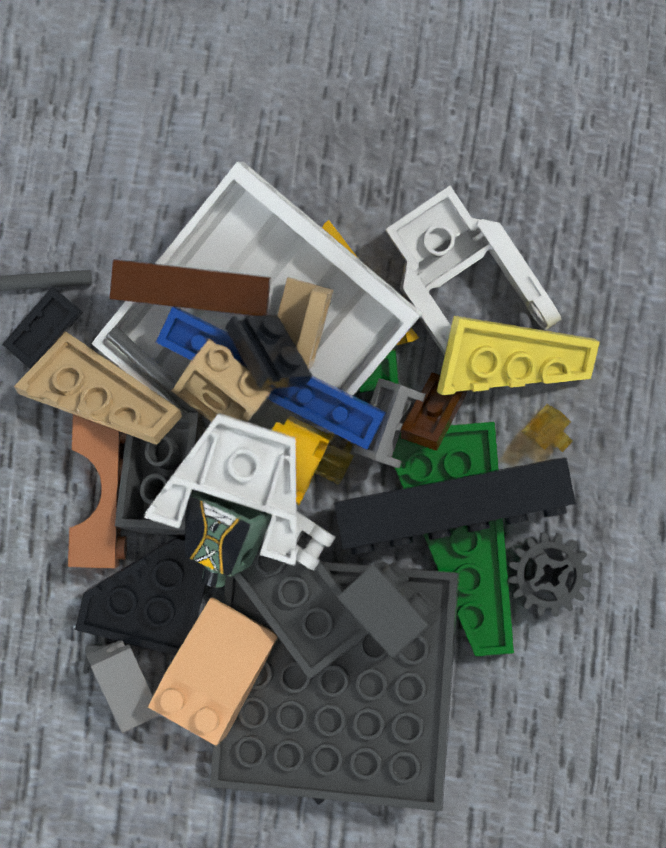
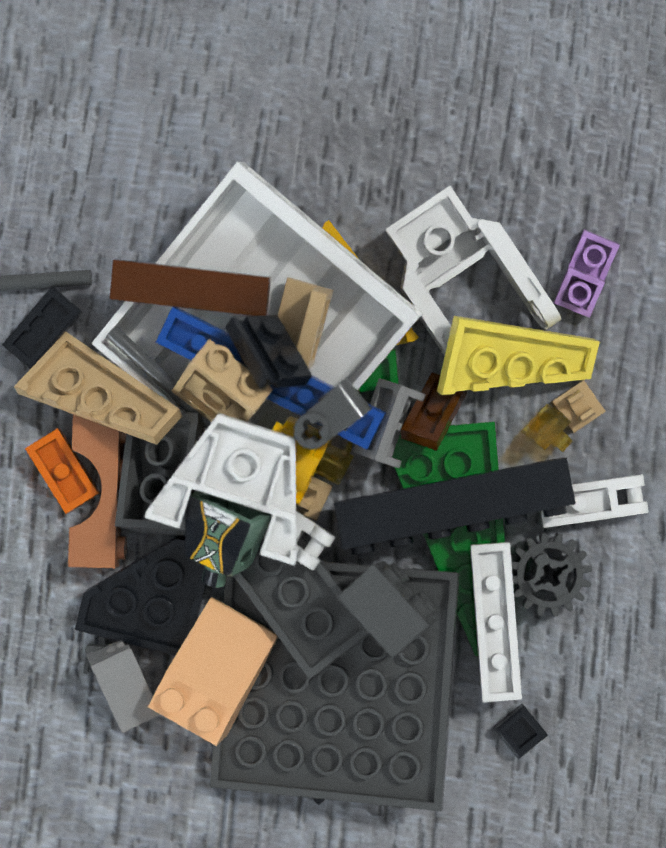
none -> orange plate [25,428,100,514]
none -> dark grey piece [294,378,372,449]
none -> tan tile [296,477,333,521]
none -> white plate [470,542,522,702]
none -> black tile [493,703,548,760]
none -> white plate [539,474,649,528]
none -> tan tile [551,380,606,433]
none -> lavender slope [554,229,620,318]

